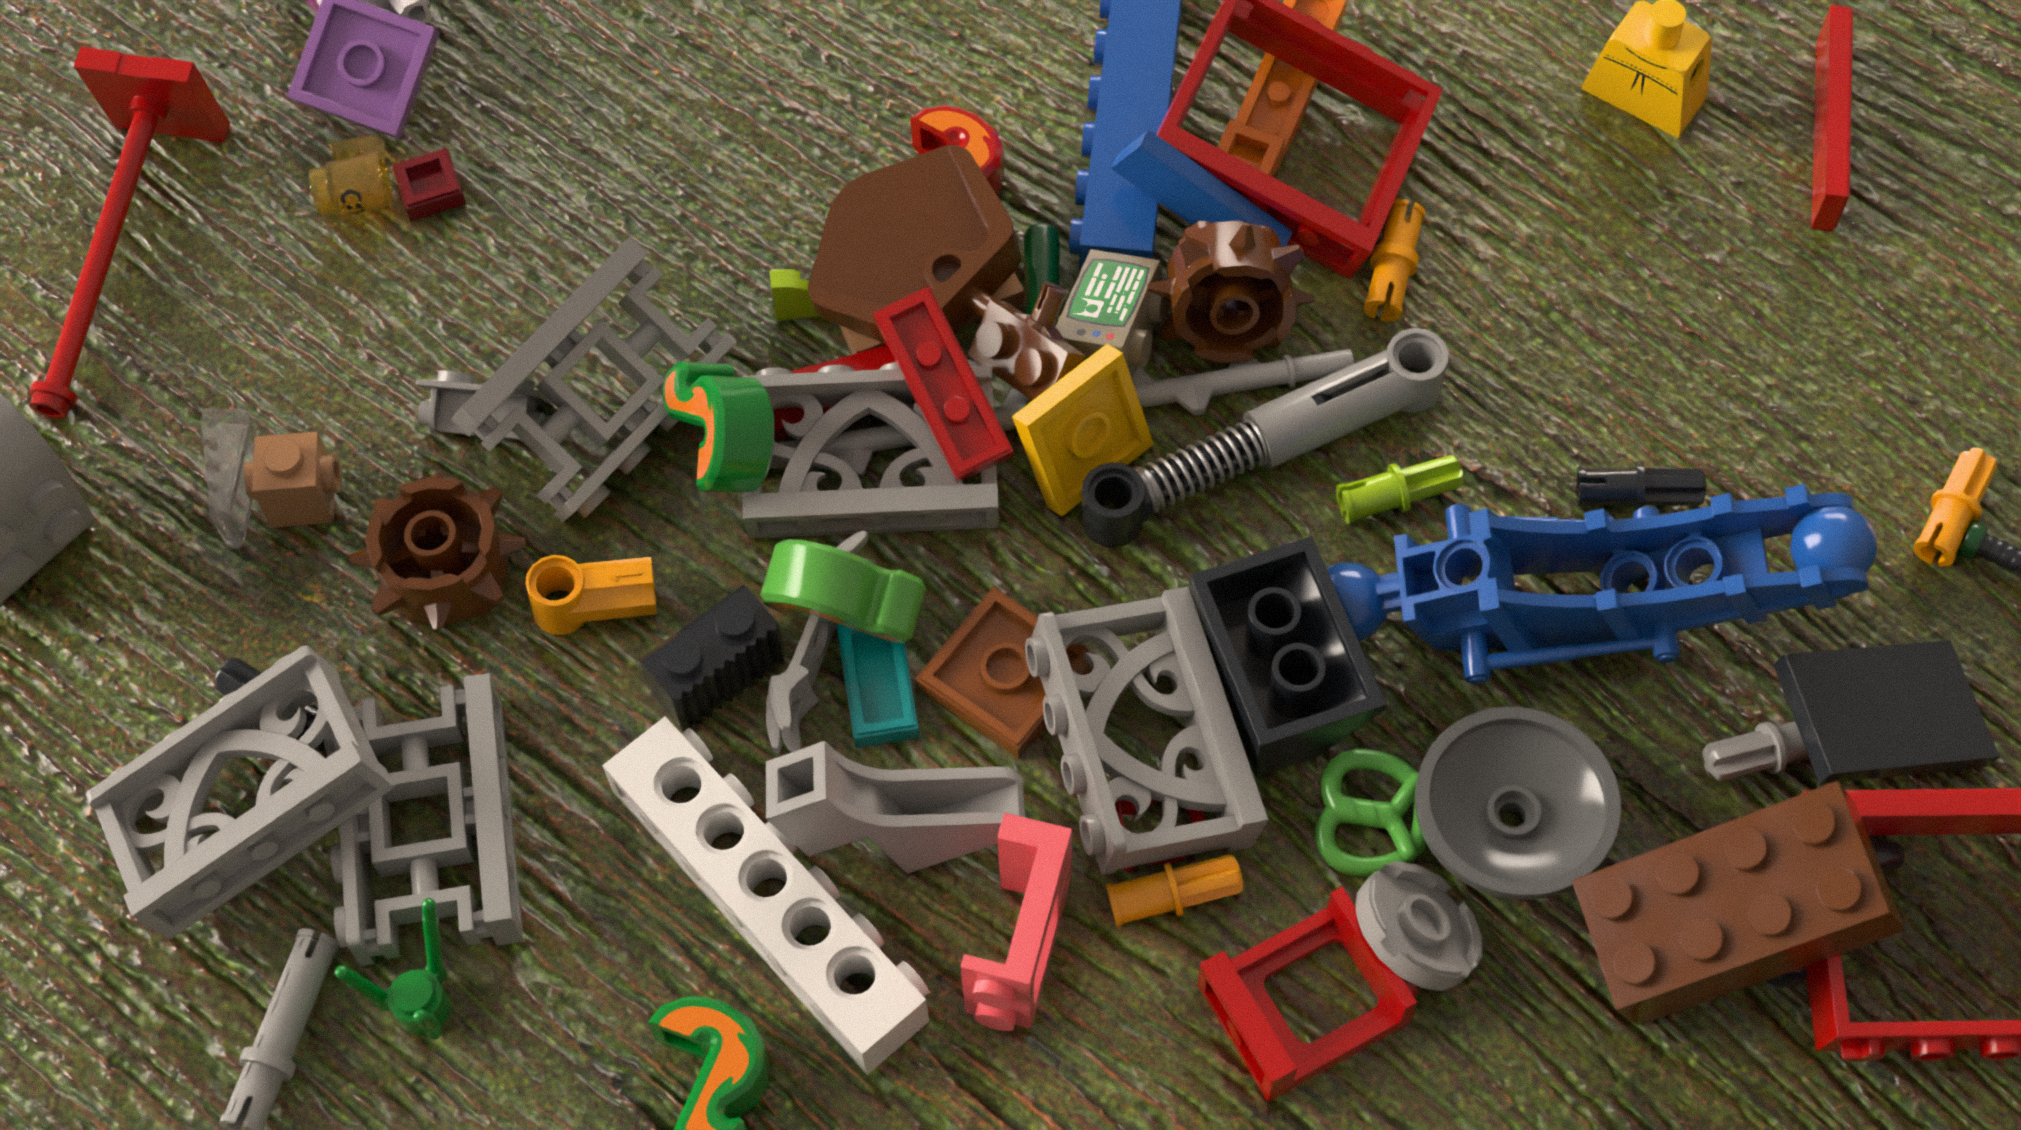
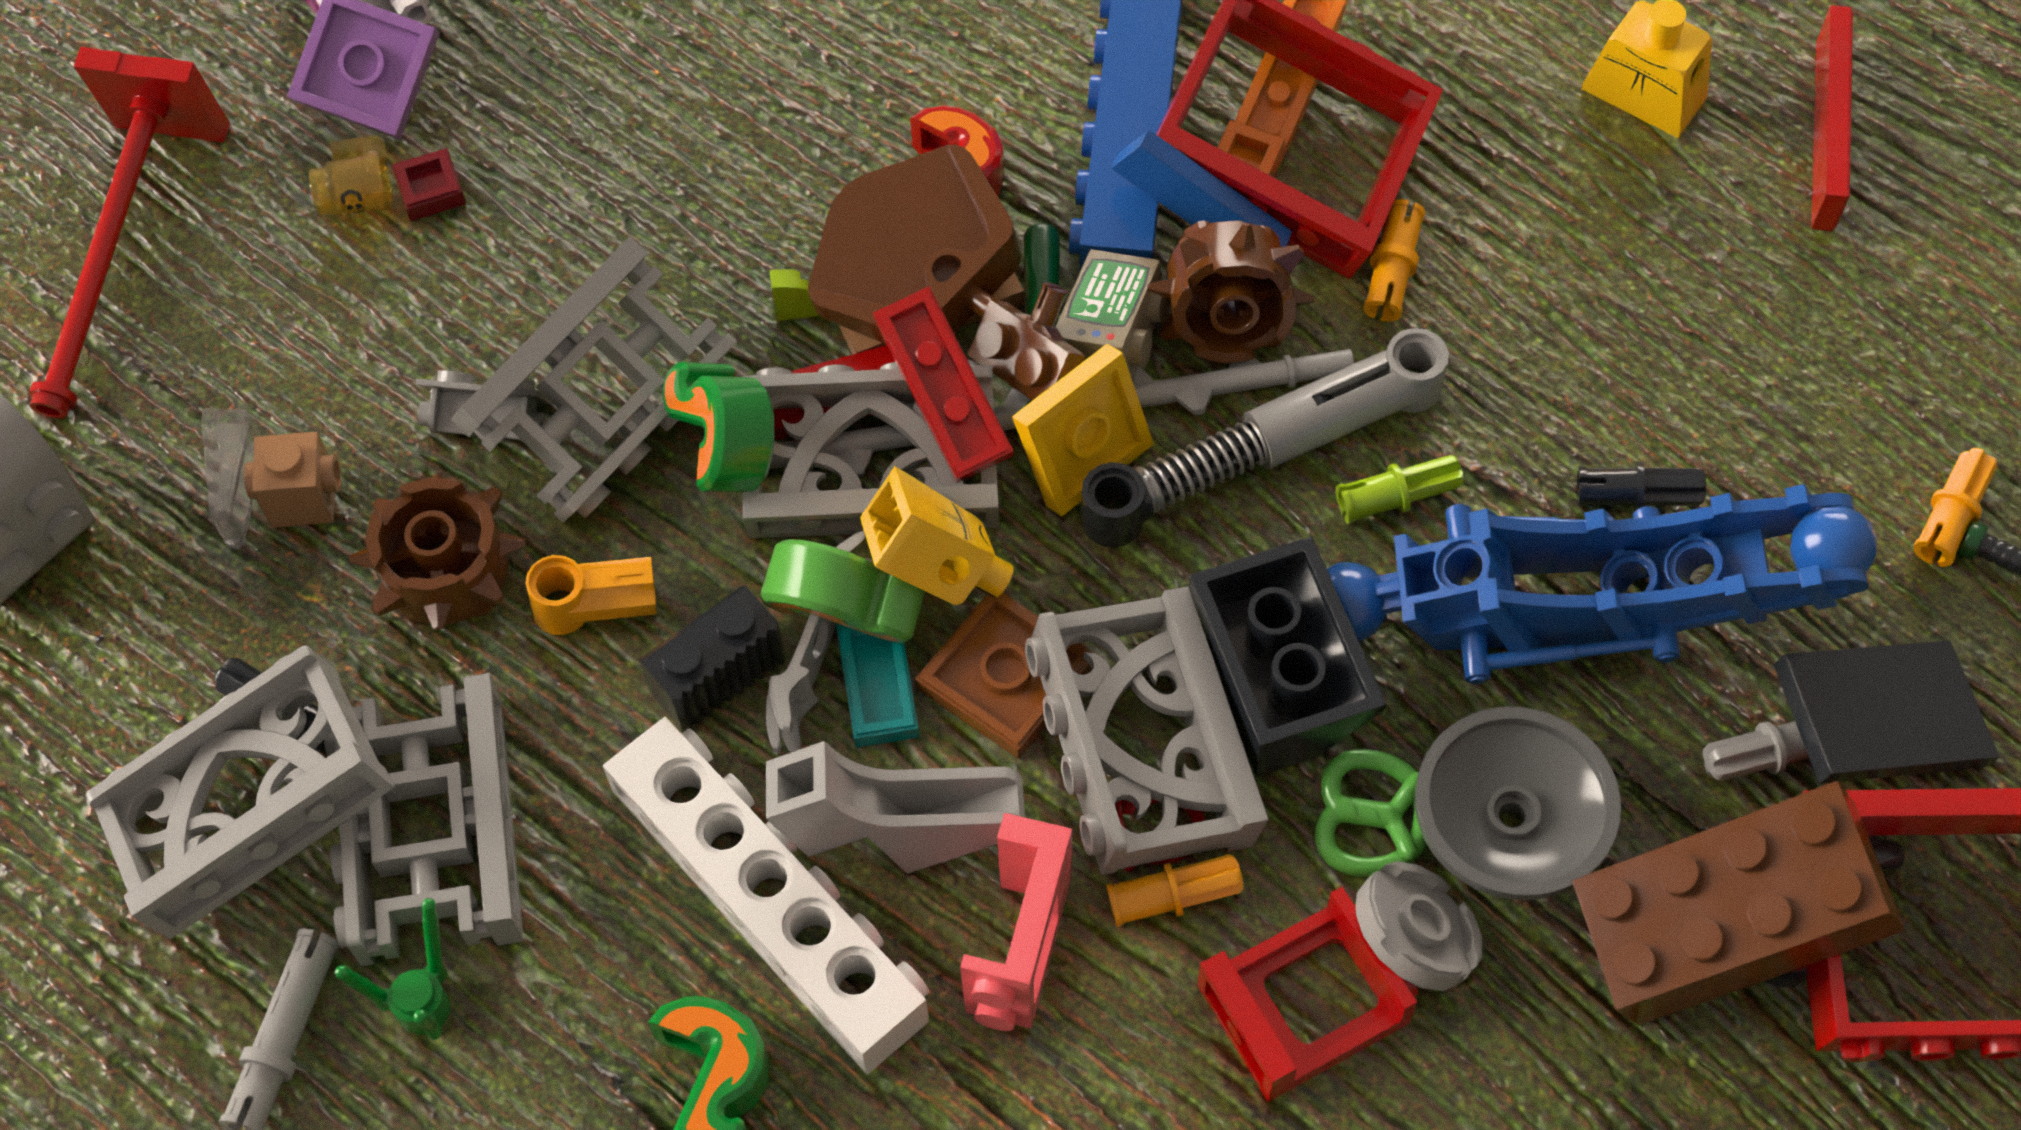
none -> yellow torso [860,466,1014,605]

